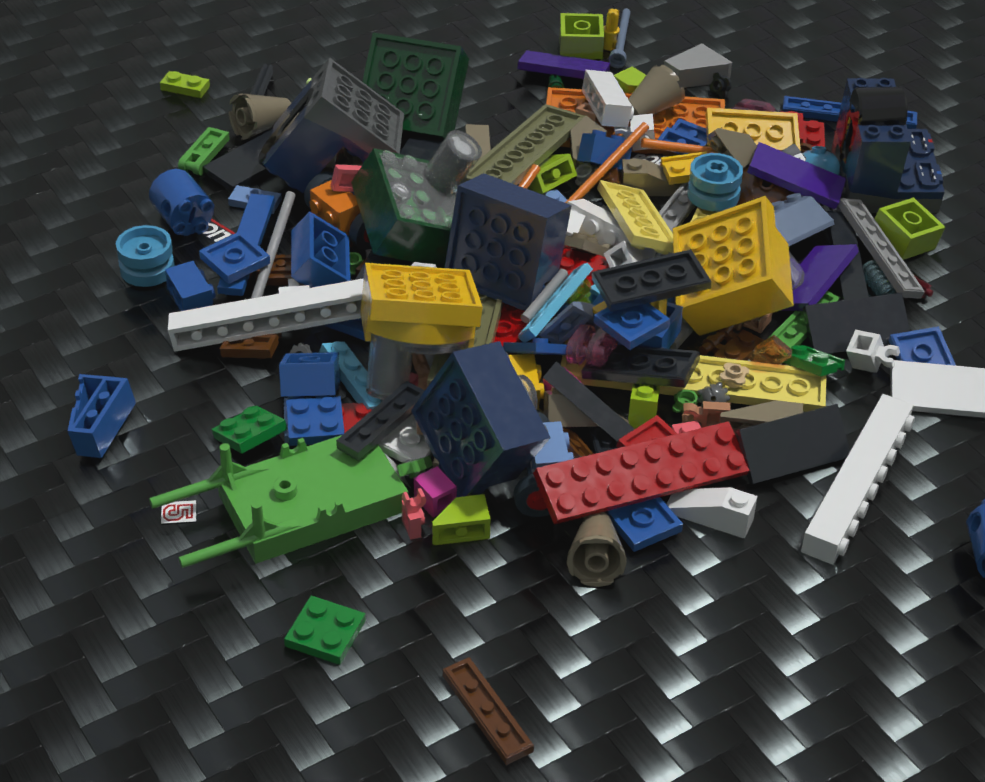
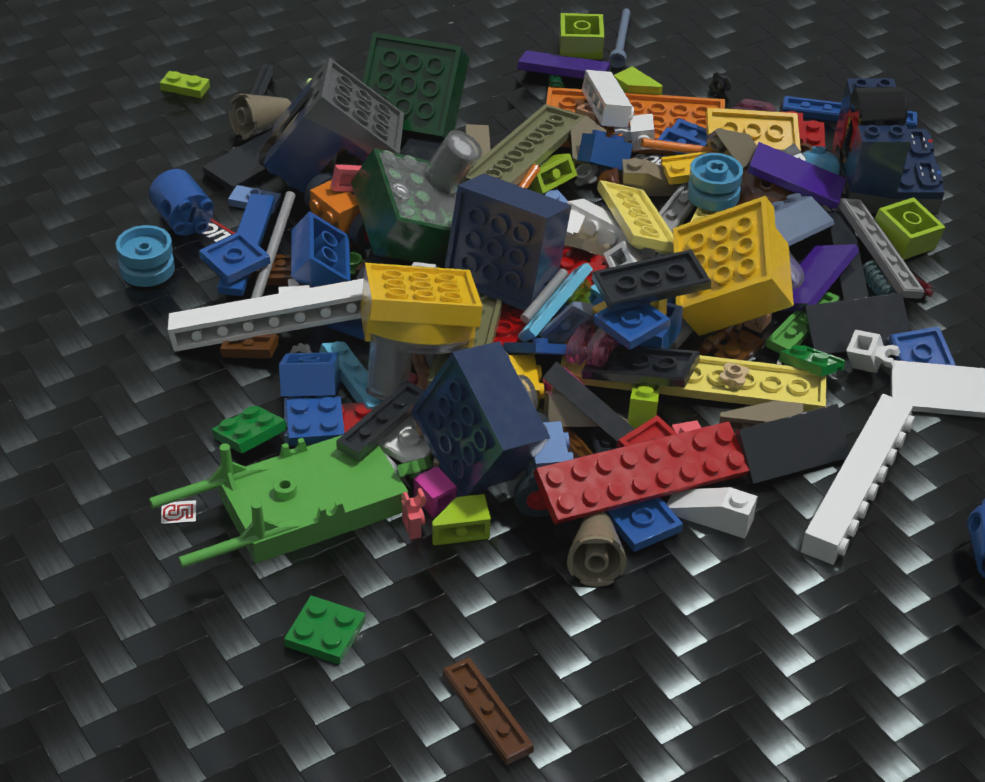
blue wedge [68,374,136,458] -> none
blue brick [165,261,216,311] -> none
bright green plate [178,127,230,176] -> none
orange piece [565,122,649,203] -> none
yellow axle [603,9,620,51] -> none
dark tan cone [628,65,685,121] -> none
light grey slope [664,44,732,88] -> none
bright green plate [672,389,698,414] -> none
nougat plate [682,401,730,428] -> none
dark grey animal [697,382,730,407] -> none
clear orange plate [747,335,792,365] -> none

